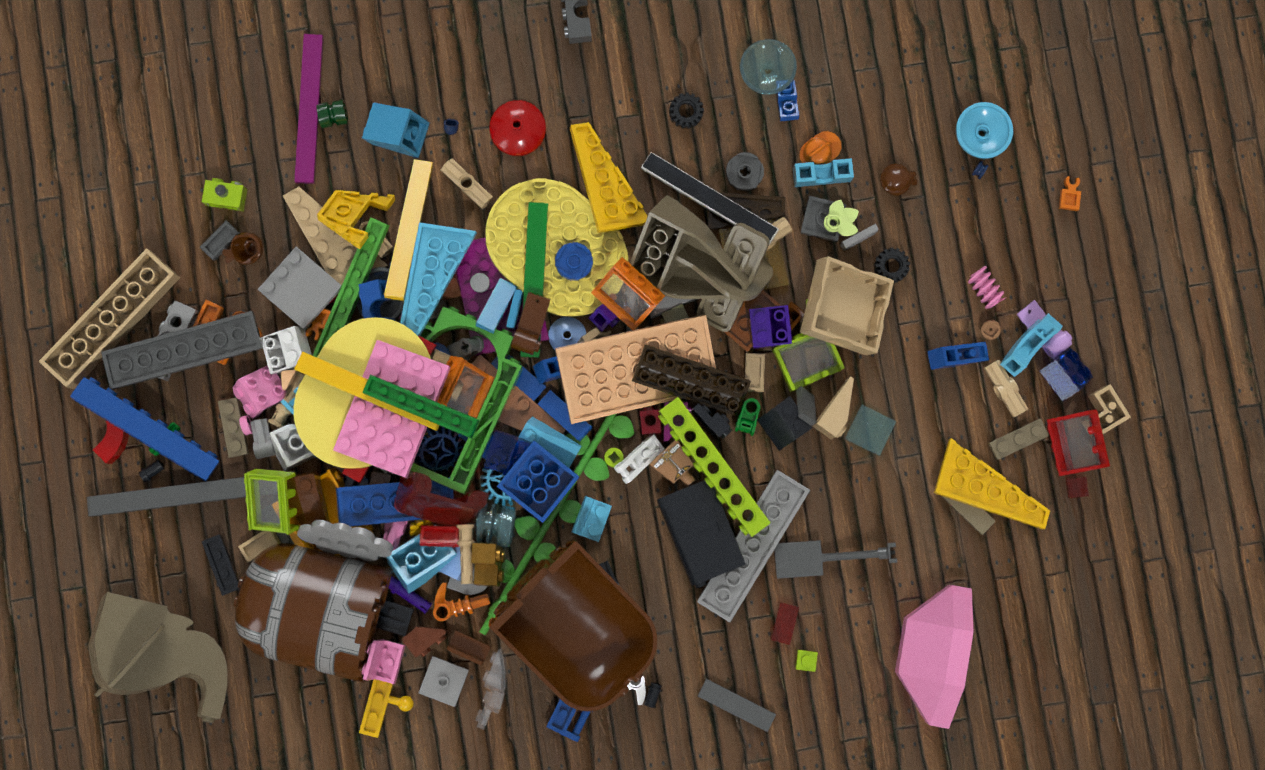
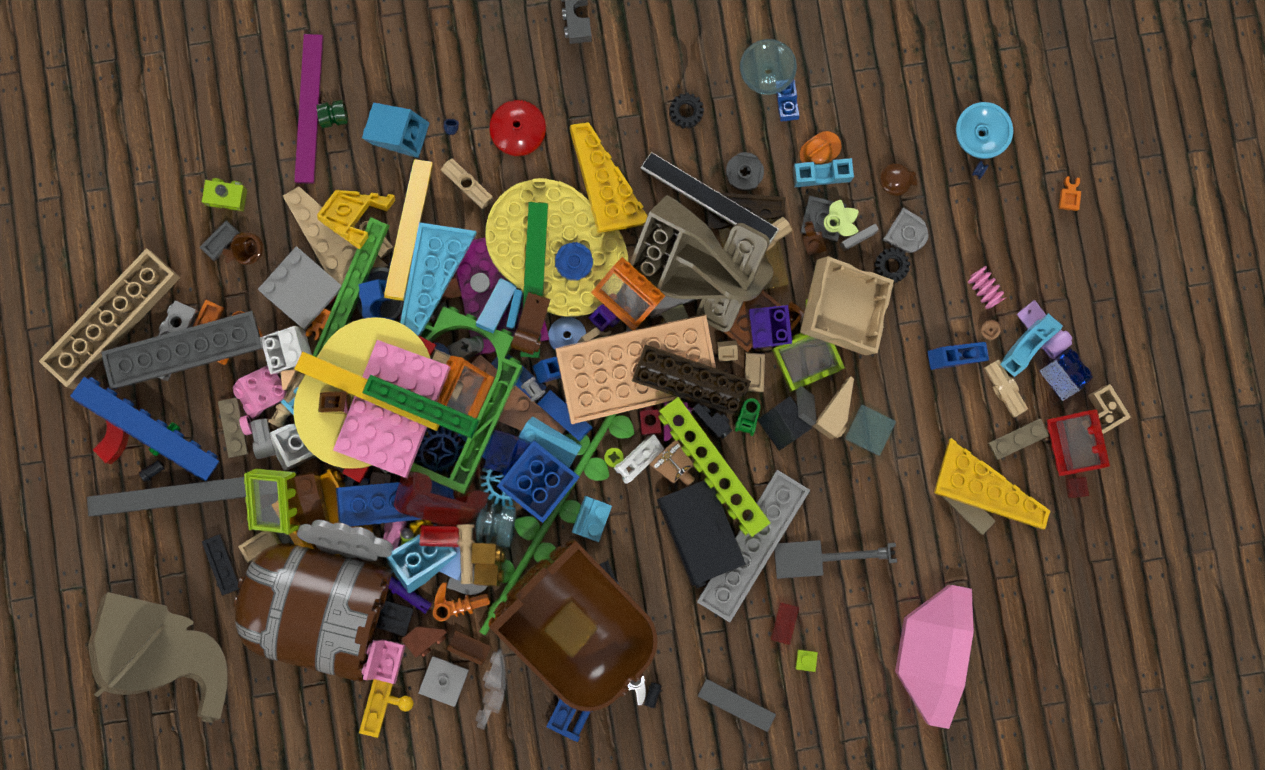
none -> reddish brown slope [318,391,351,415]
none -> flat silver piece [400,528,414,545]
none -> light grey bush [521,377,546,402]
none -> clear yellow tile [544,601,598,657]
none -> tan plate [717,340,738,362]
none -> reddish brown plate [803,221,827,256]
none -> light grey tile [883,207,928,253]

